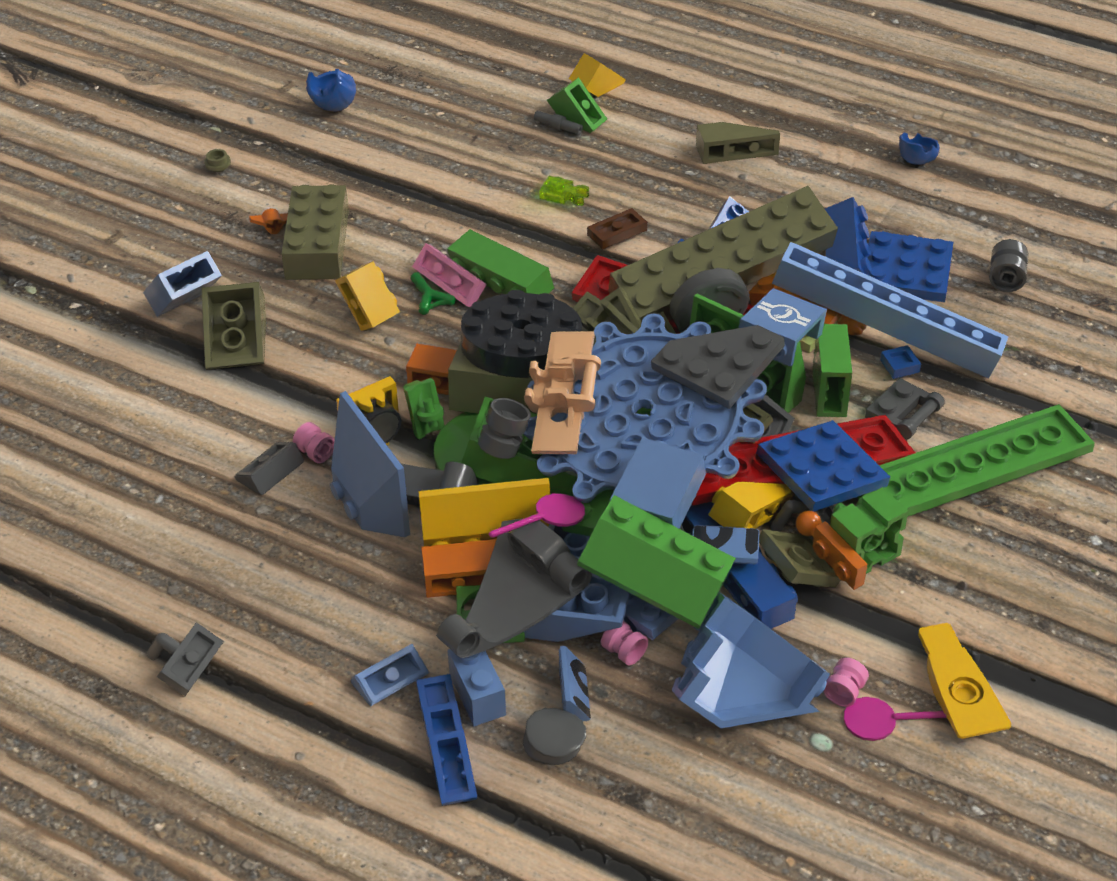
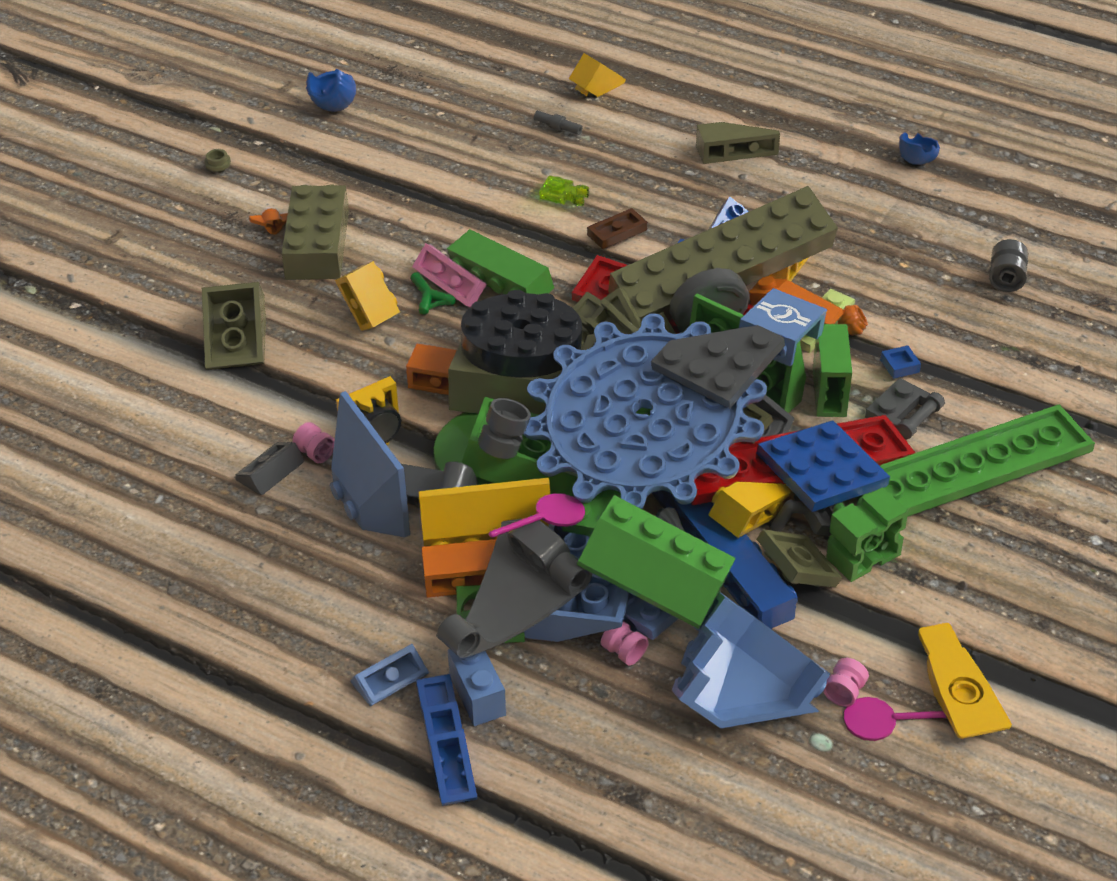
medium blue brick [143,251,222,317] -> none
dark grey plate [146,622,224,696] -> none
bright green hips [403,378,445,439] -> none
dark grey piece [523,708,586,765] -> none
light nougat piece [524,331,601,454] -> none
bright green slope [547,77,607,133] -> none
medium blue slope [559,646,591,721] -> none
medium blue brick [610,437,706,528] -> none
slope [692,525,759,564] -> none
light blue brick [772,242,1008,379] -> none
orange plate [796,510,868,590] -> none
blue brick [825,197,872,276] -> none
blue plate [868,231,954,302] -> none

